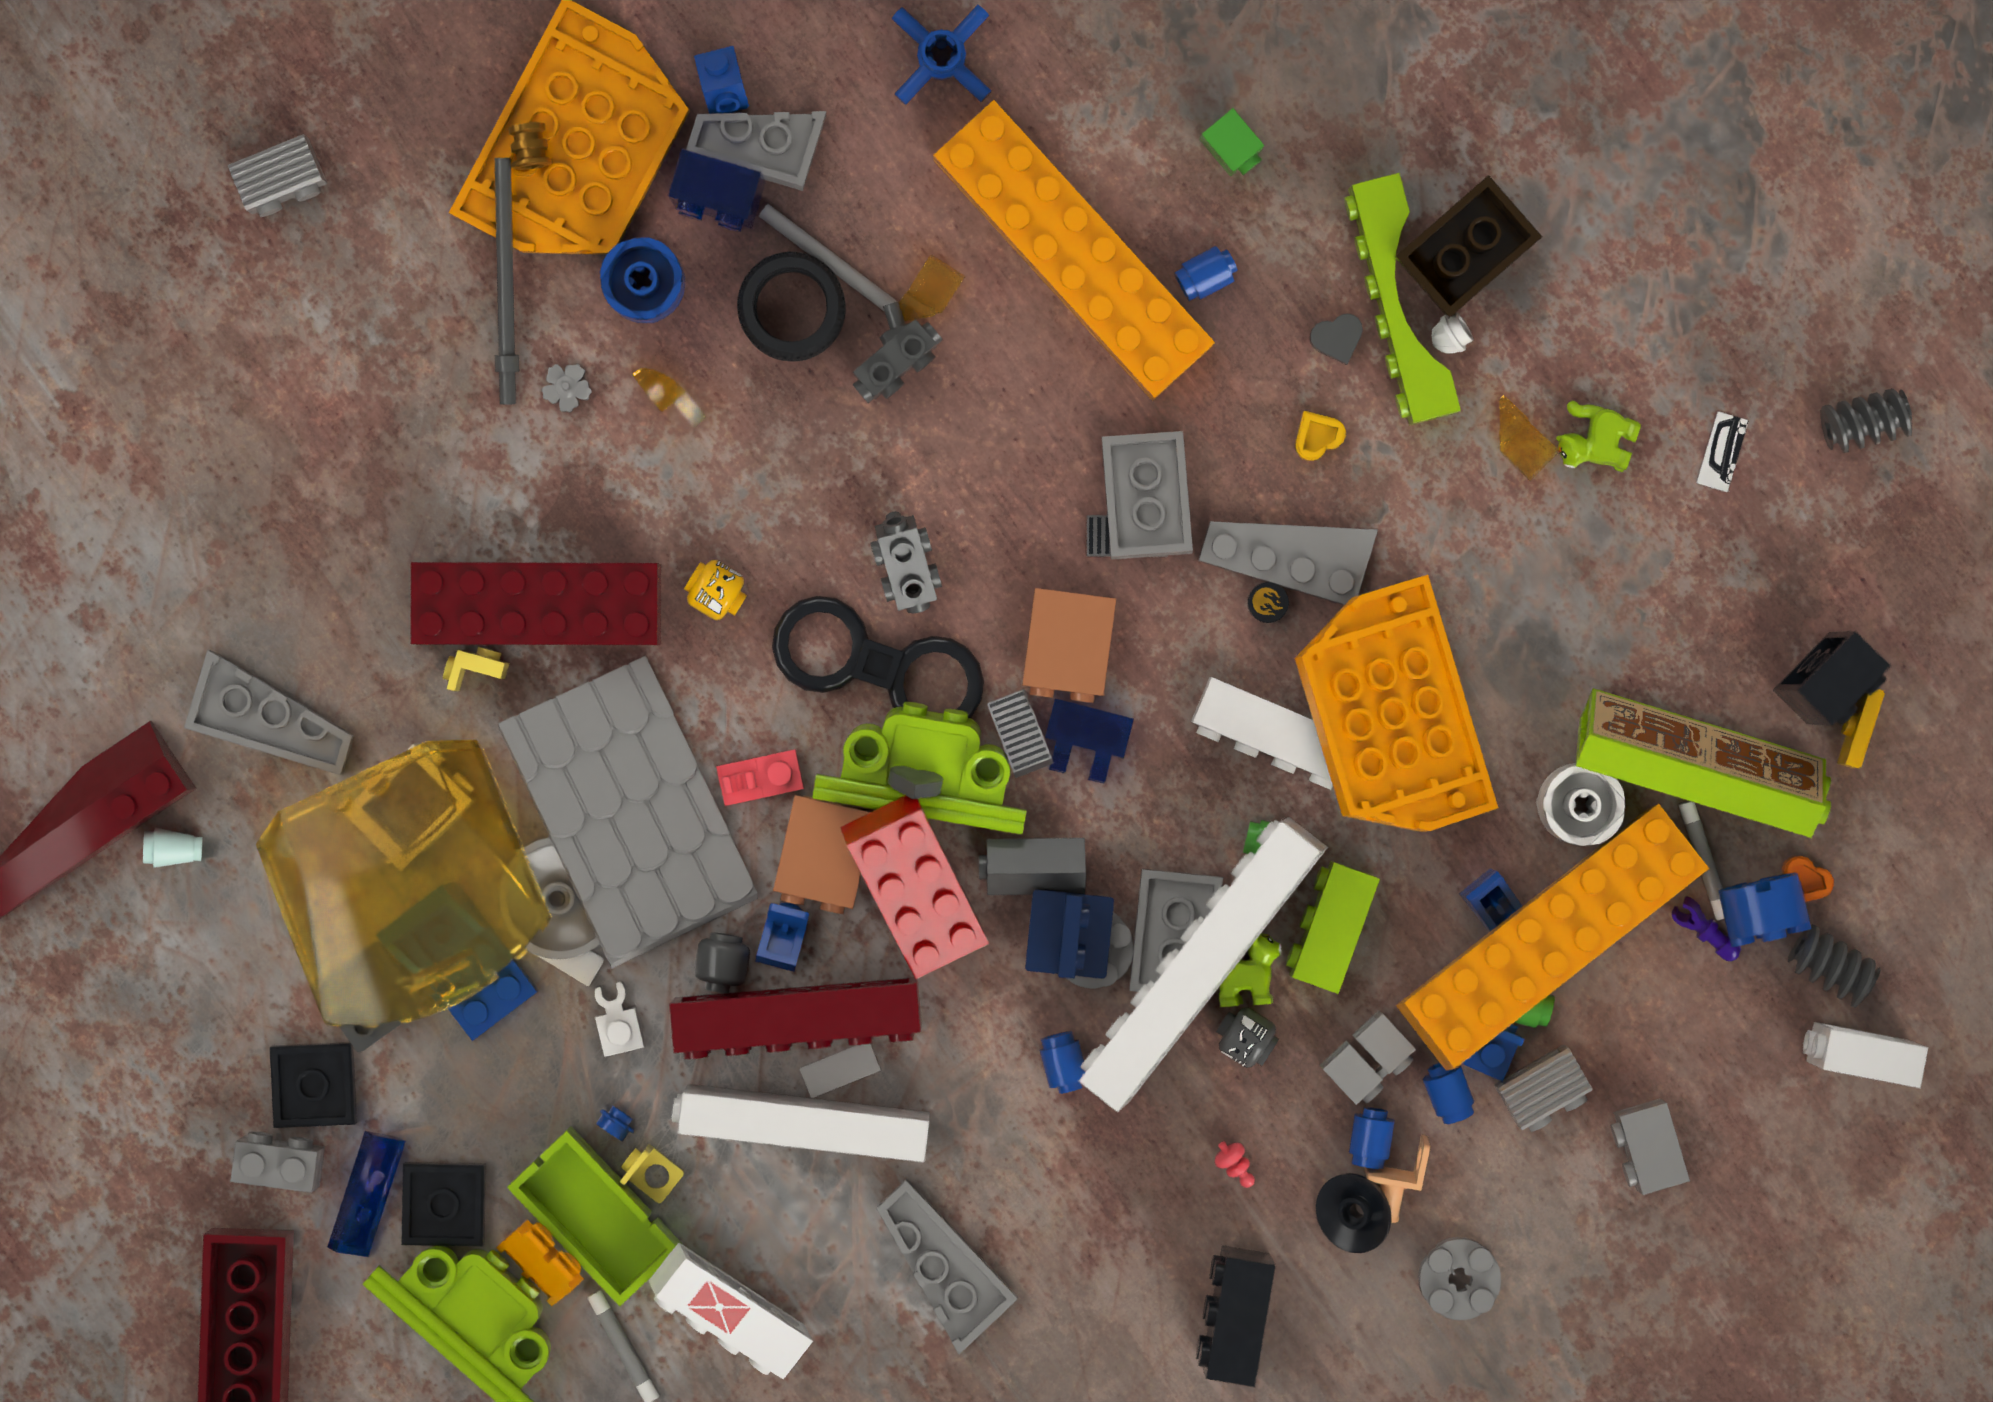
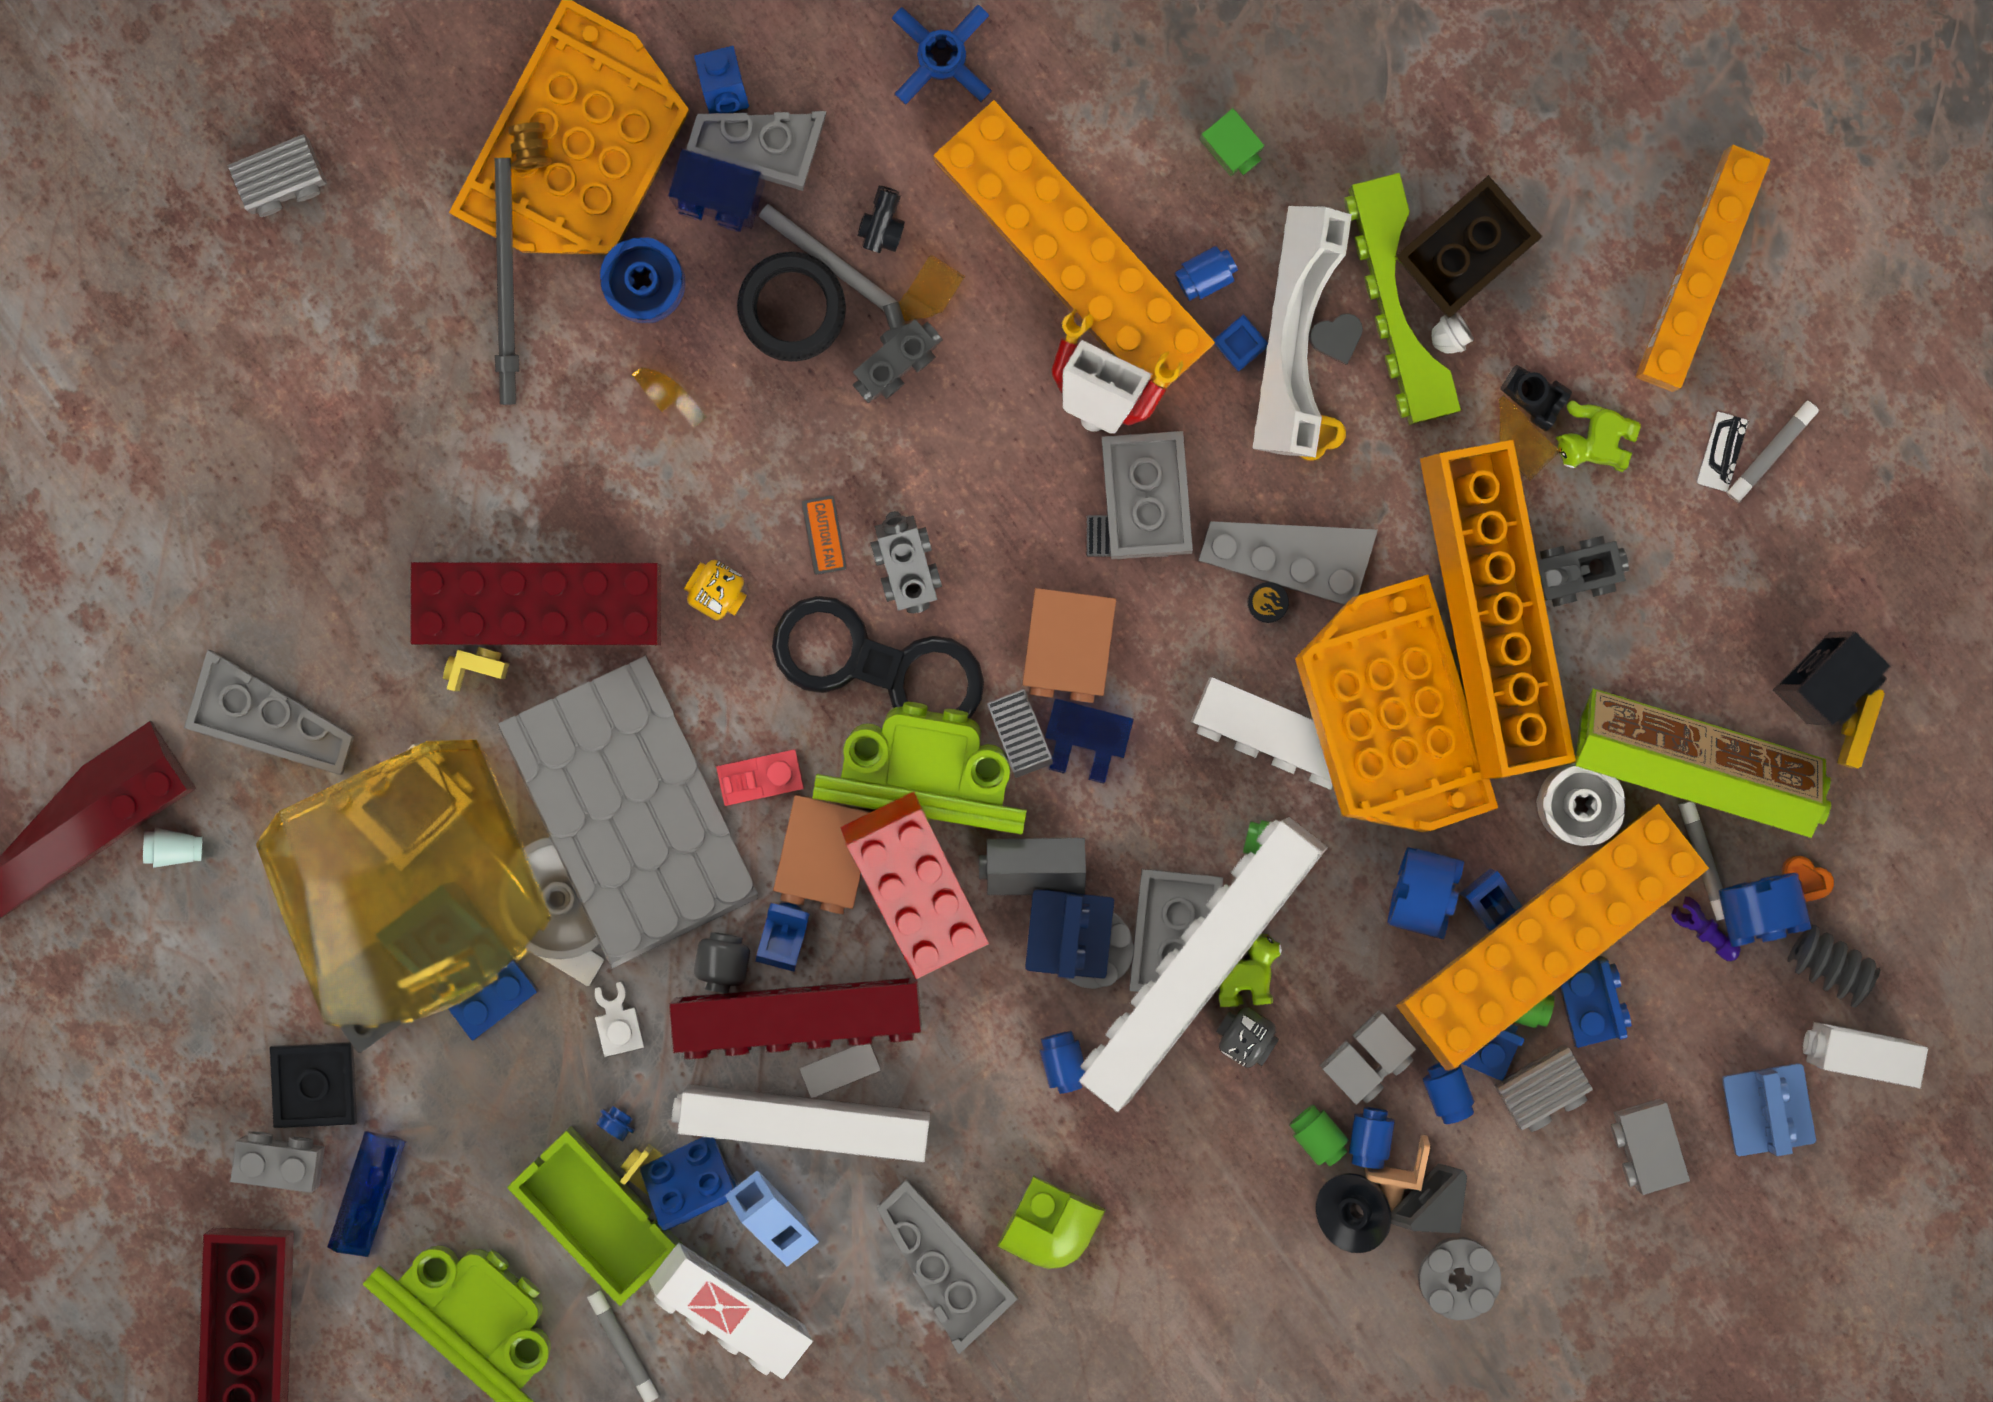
black tile [401,1162,486,1247] -> none
light orange plate [496,1219,584,1306] -> none
light grey plant [541,364,592,413] -> none
dark grey tile [888,766,944,799] -> none
black brick [1196,1245,1276,1387] -> none
coral hair [1214,1141,1255,1188] -> none
lime brick [1286,860,1380,994] -> none
dark grey piece [1820,388,1912,453] -> none
none -> blue bracket [640,1137,739,1230]
none -> light blue brick [725,1170,819,1266]
none -> orange sticker [802,496,846,575]
none -> black plate [857,185,905,253]
none -> lime brick [997,1175,1106,1269]
none -> white torso [1052,309,1183,433]
none -> blue tile [1213,314,1268,372]
none -> white arch [1253,206,1352,458]
none -> bright green brick [1289,1104,1349,1167]
none -> blue brick [1387,847,1464,939]
none -> dark grey slope [1391,1163,1467,1233]
none -> light orange brick [1420,440,1576,779]
none -> black plate [1500,365,1572,432]
none -> dark grey brick [1537,536,1629,607]
none -> blue bracket [1559,956,1632,1048]
none -> light orange brick [1635,145,1771,392]
none -> medium blue bracket [1722,1063,1816,1156]
none -> light grey bar [1727,401,1819,503]

